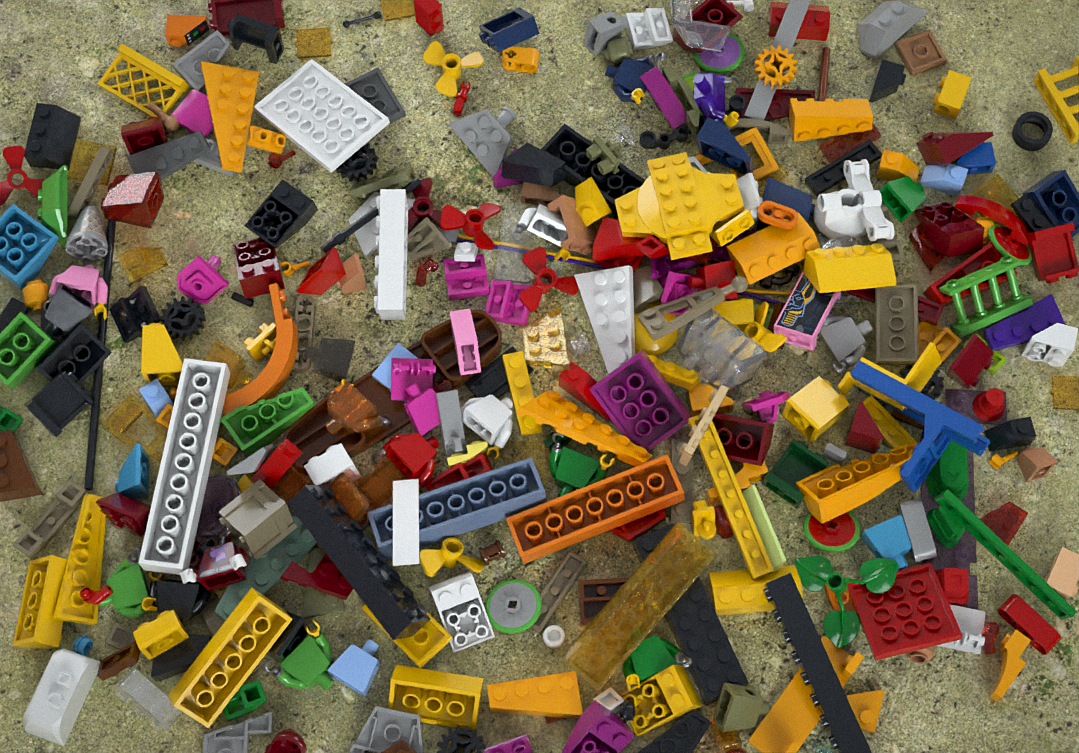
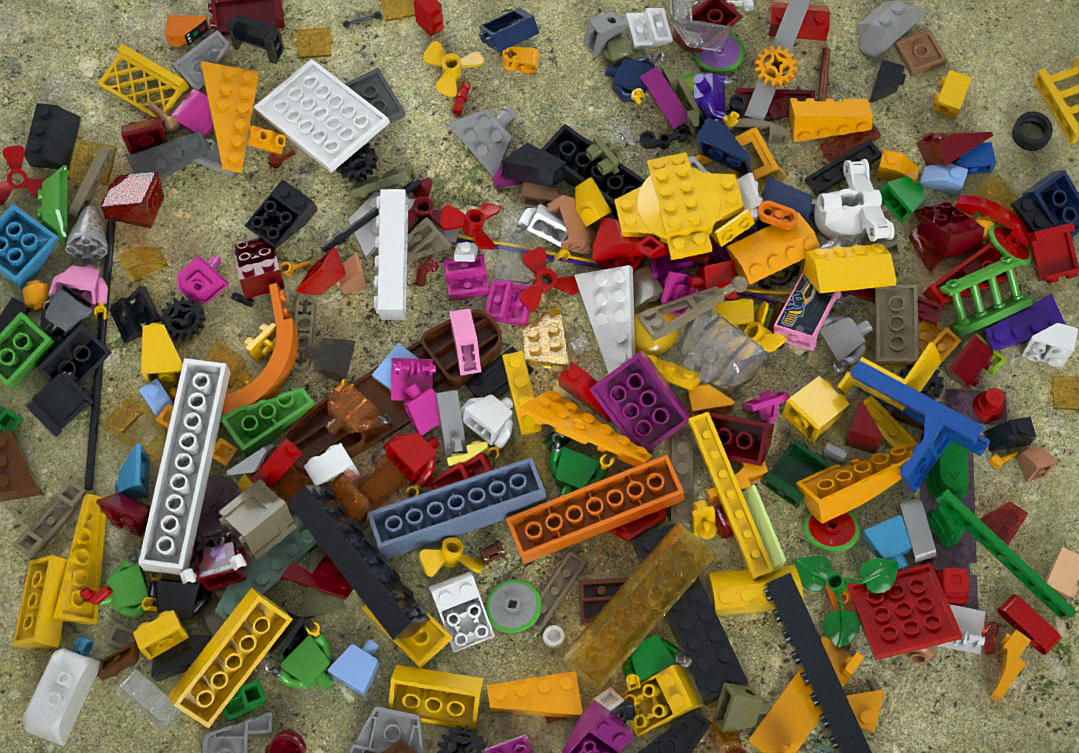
white sticker [393,479,419,566] -> none
clear red arm [433,379,452,393] -> none
tan wing [678,384,729,466] -> none

